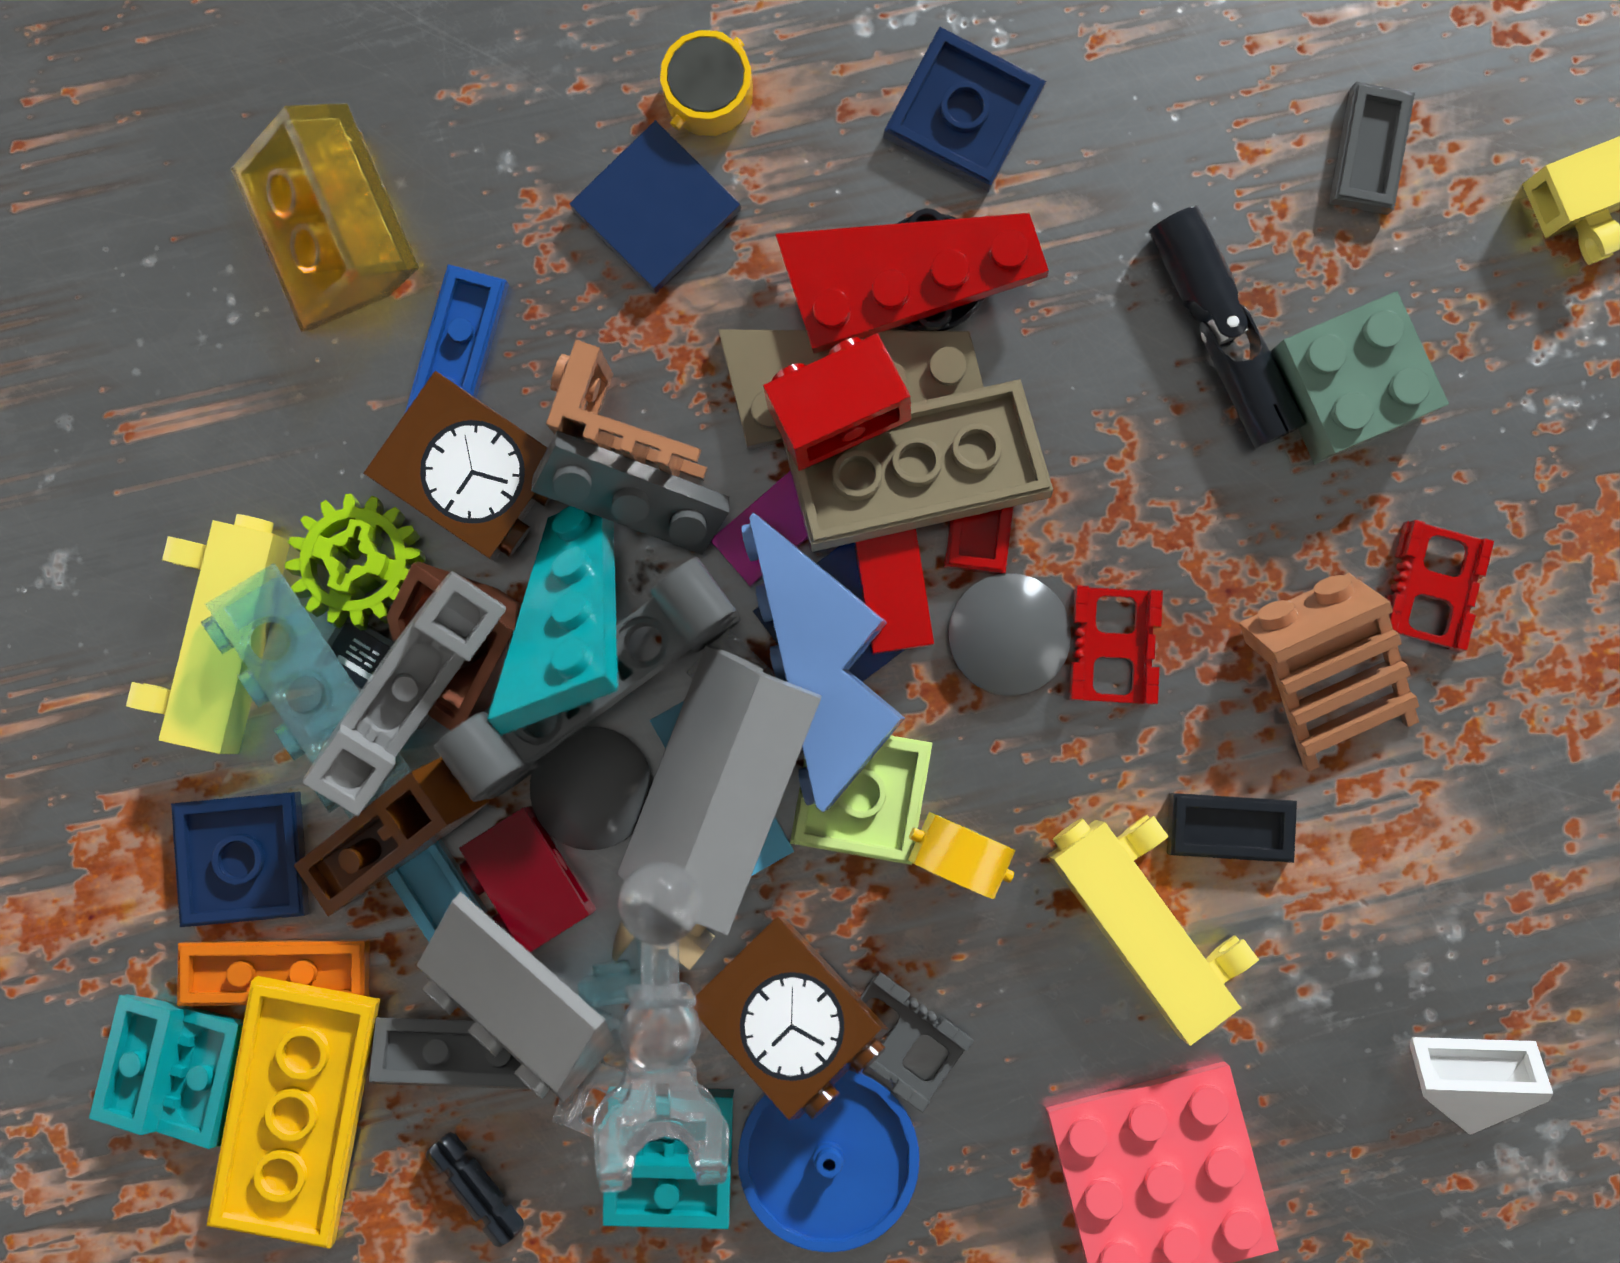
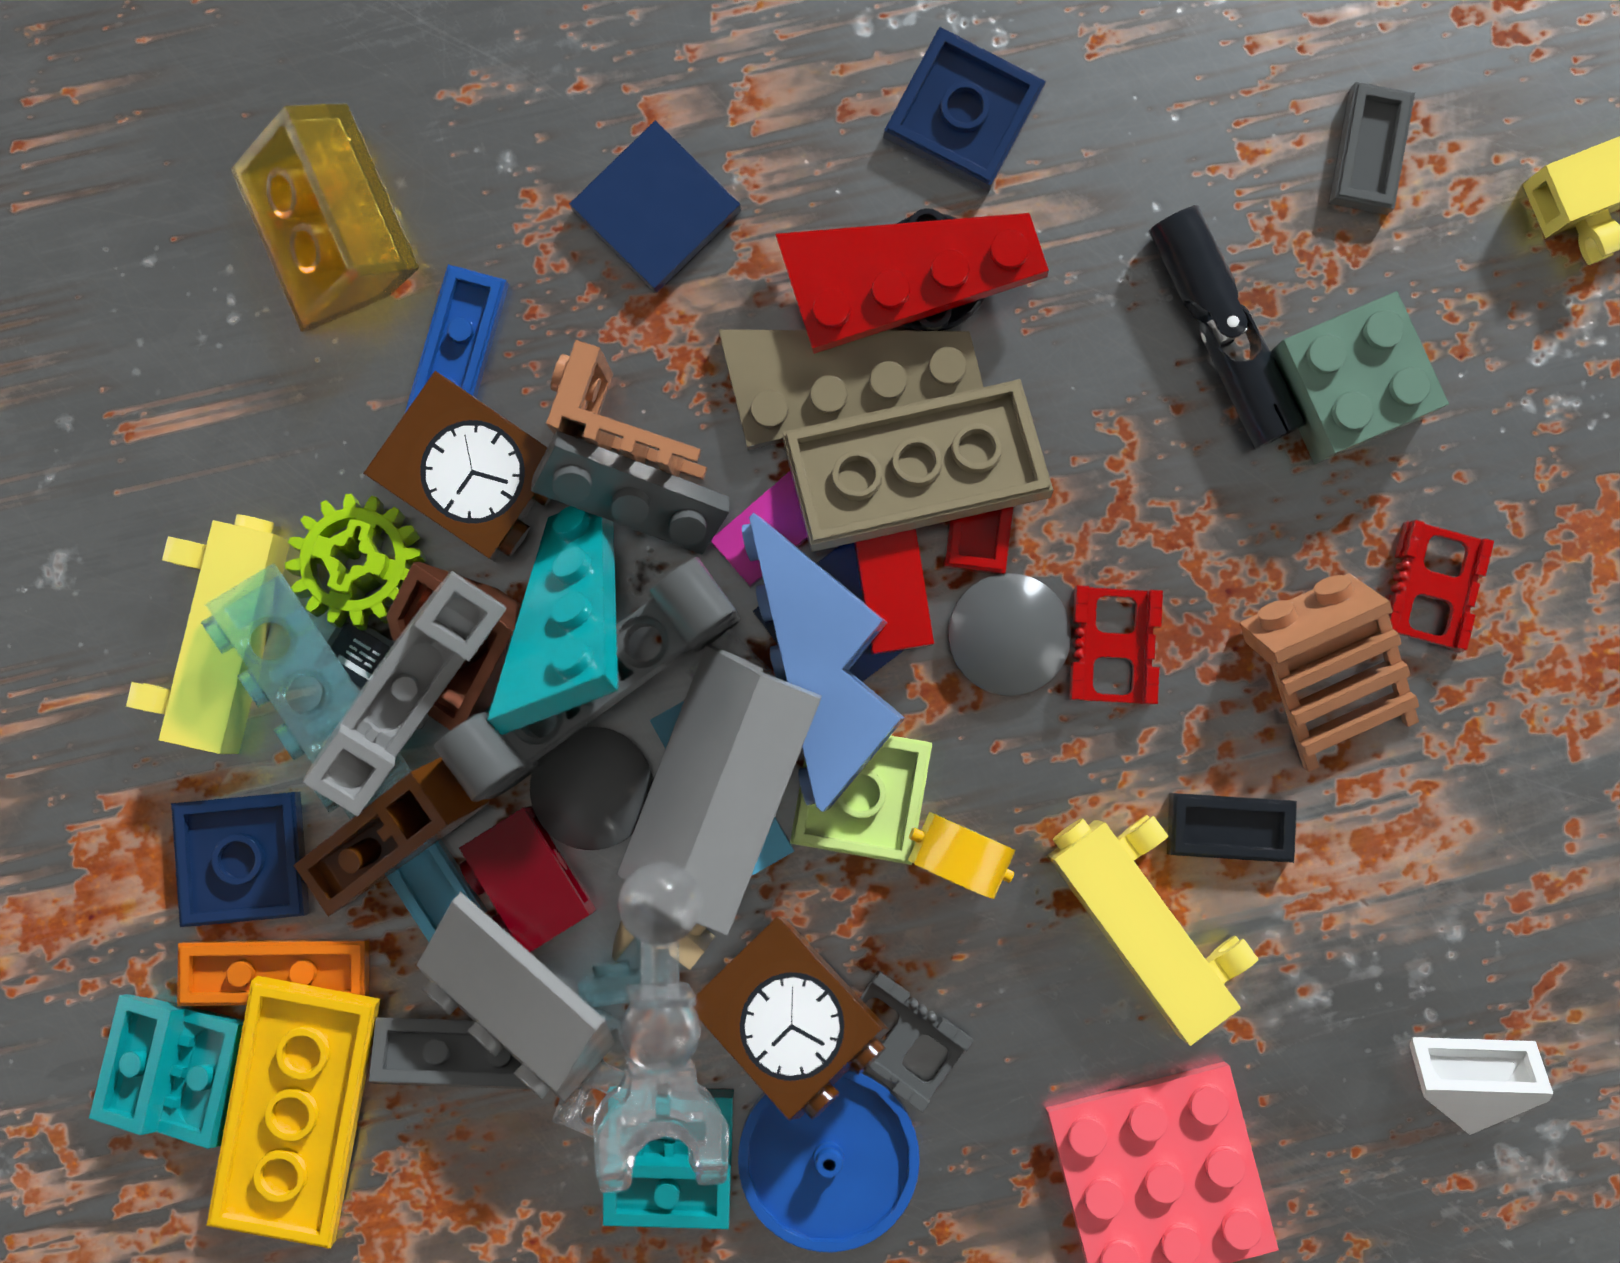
black axle [425,1132,524,1247] -> none
piece [660,30,753,136] -> none
red brick [763,333,911,471] -> none

